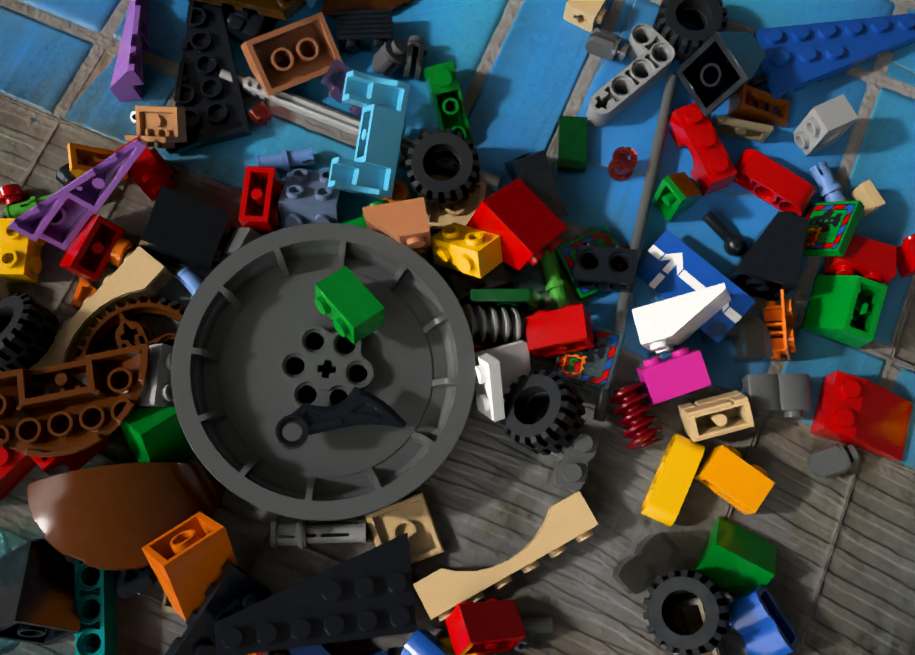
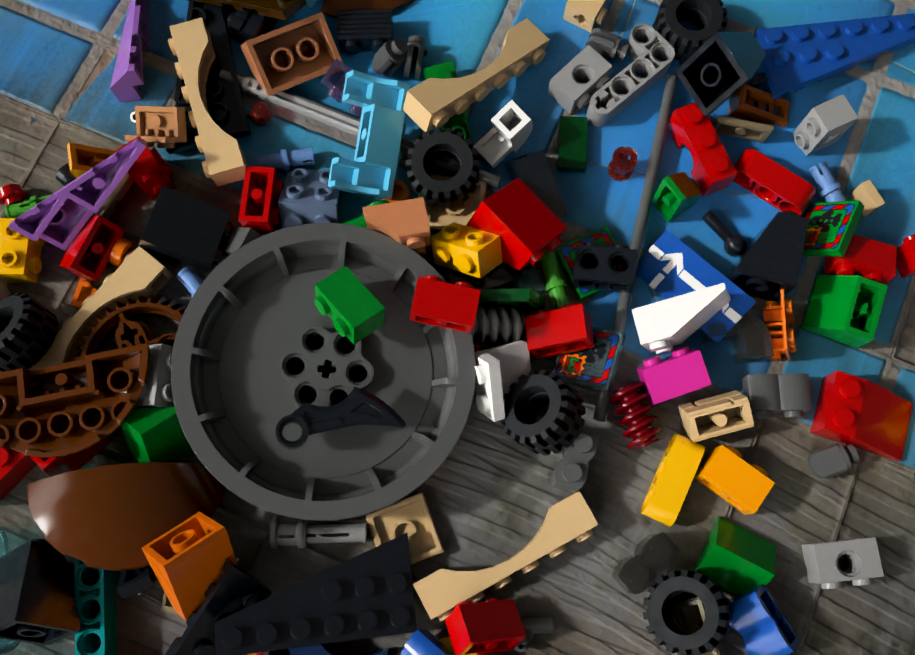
none -> dark tan axle [92,172,135,220]
none -> tan arch [168,17,247,187]
none -> tan arch [403,18,550,132]
none -> red brick [409,275,481,333]
none -> white brick [473,100,533,169]
none -> light grey brick [547,45,613,114]
none -> light grey brick [801,537,884,589]

